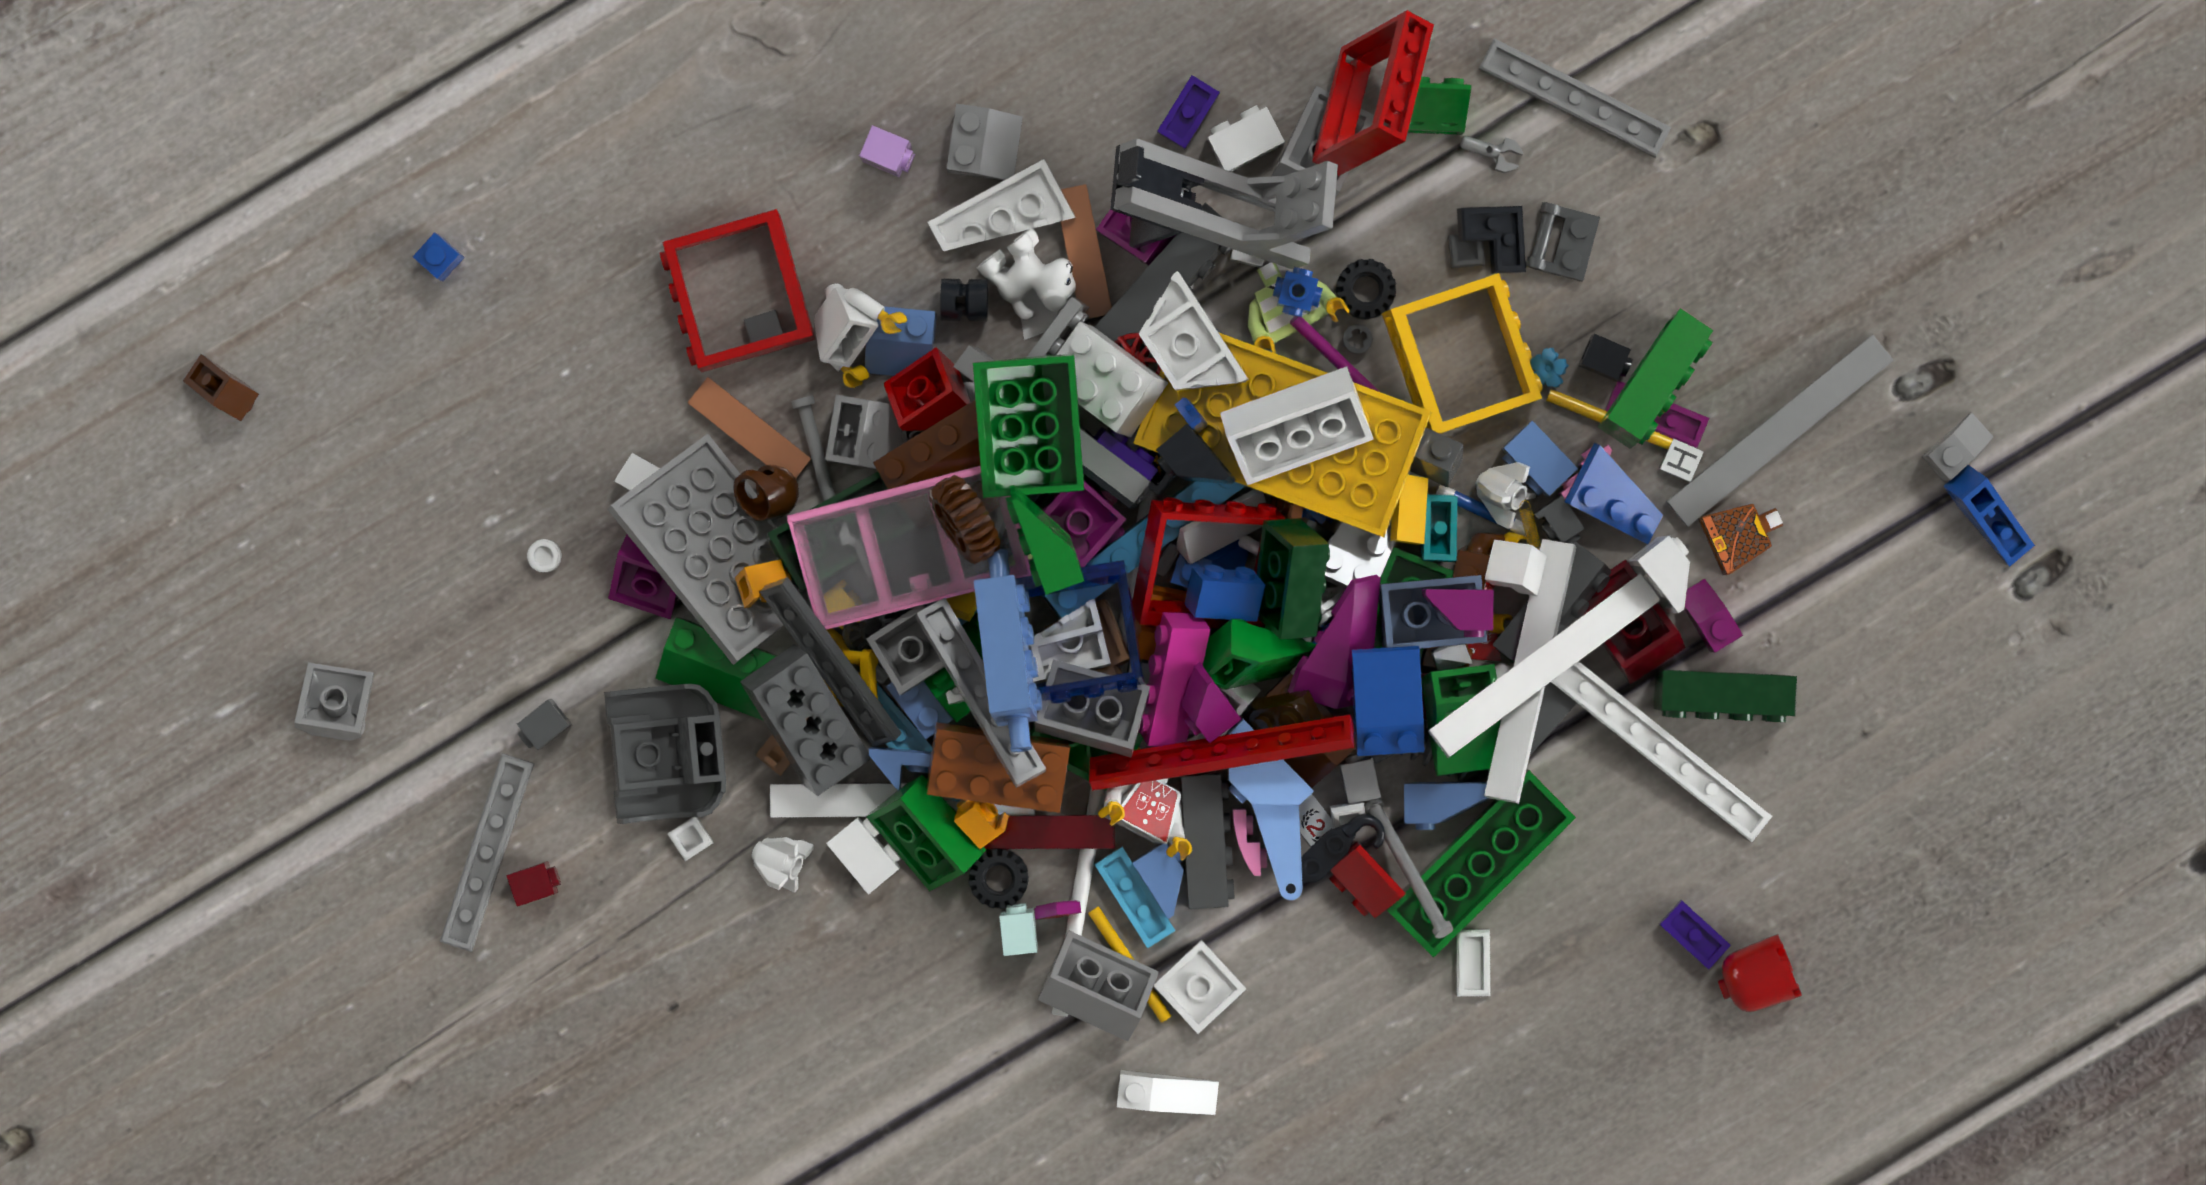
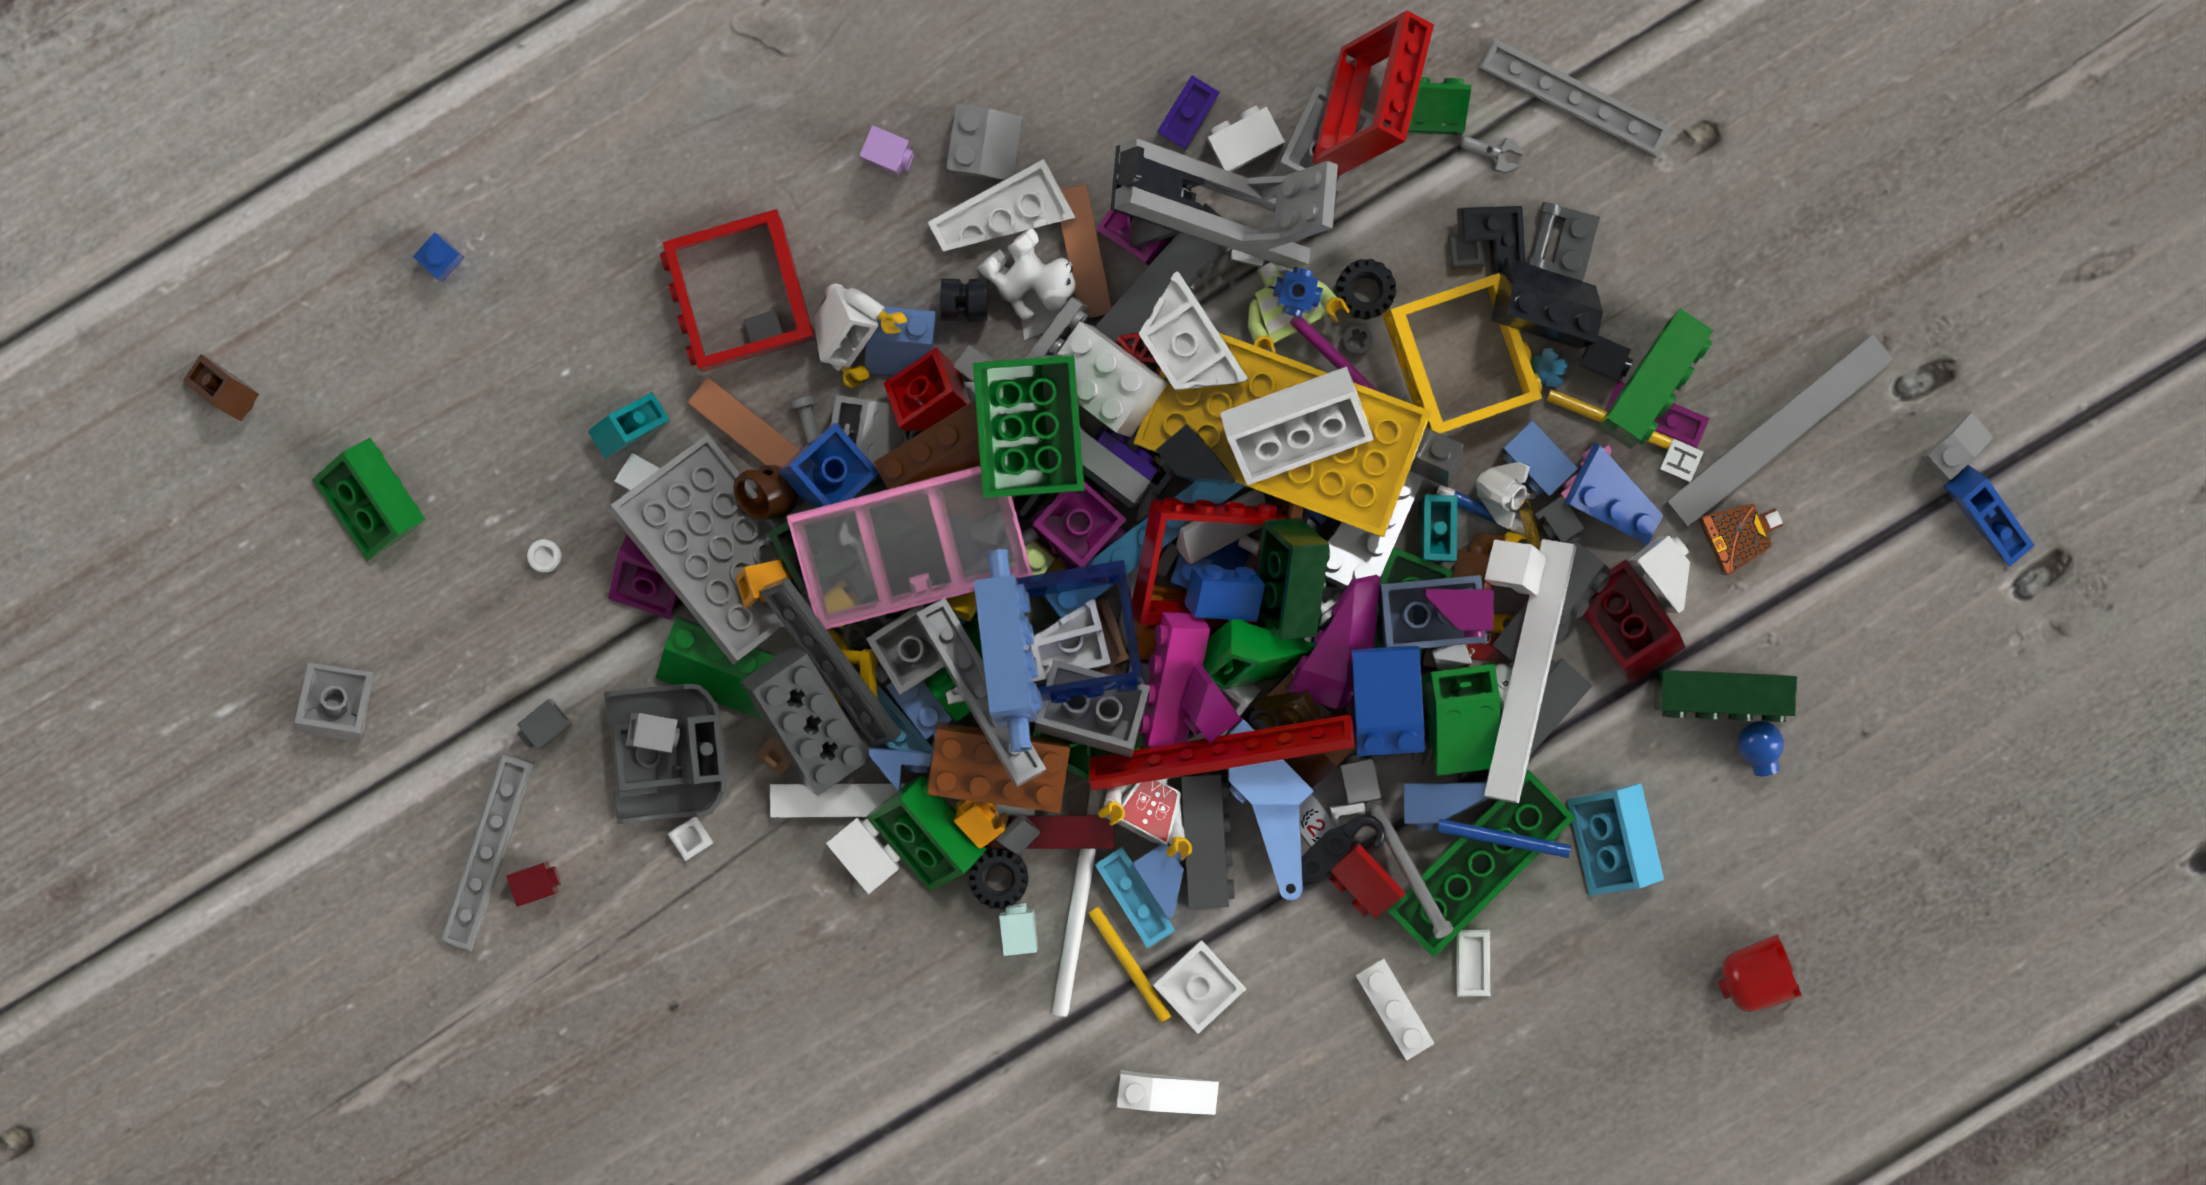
white brick [752,837,814,893] -> none
reddish brown gear [929,475,1000,564] -> none
green slope [1005,484,1084,595] -> none
magenta tile [1034,900,1082,920] -> none
light grey slope [1038,930,1159,1041] -> none
blue tile [1174,397,1208,433] -> none
bright pink slope [1232,808,1267,876] -> none
yellow tile [1390,475,1428,545] -> none
white tile [1428,574,1660,758] -> none
white tile [1551,661,1772,842] -> none
dark purple plate [1659,900,1731,969] -> none
magenta slope [1684,579,1744,653] -> none
none -> green slope [312,437,426,561]
none -> teal slope [588,392,670,459]
none -> light grey brick [625,713,680,753]
none -> blue slope [778,423,879,508]
none -> dark grey slope [996,815,1040,854]
none -> white plate [1355,958,1435,1061]
none -> blue bar [1437,819,1571,858]
none -> black slope [1491,257,1603,349]
none -> medium azure slope [1567,783,1664,896]
none -> blue piece [1738,721,1784,777]

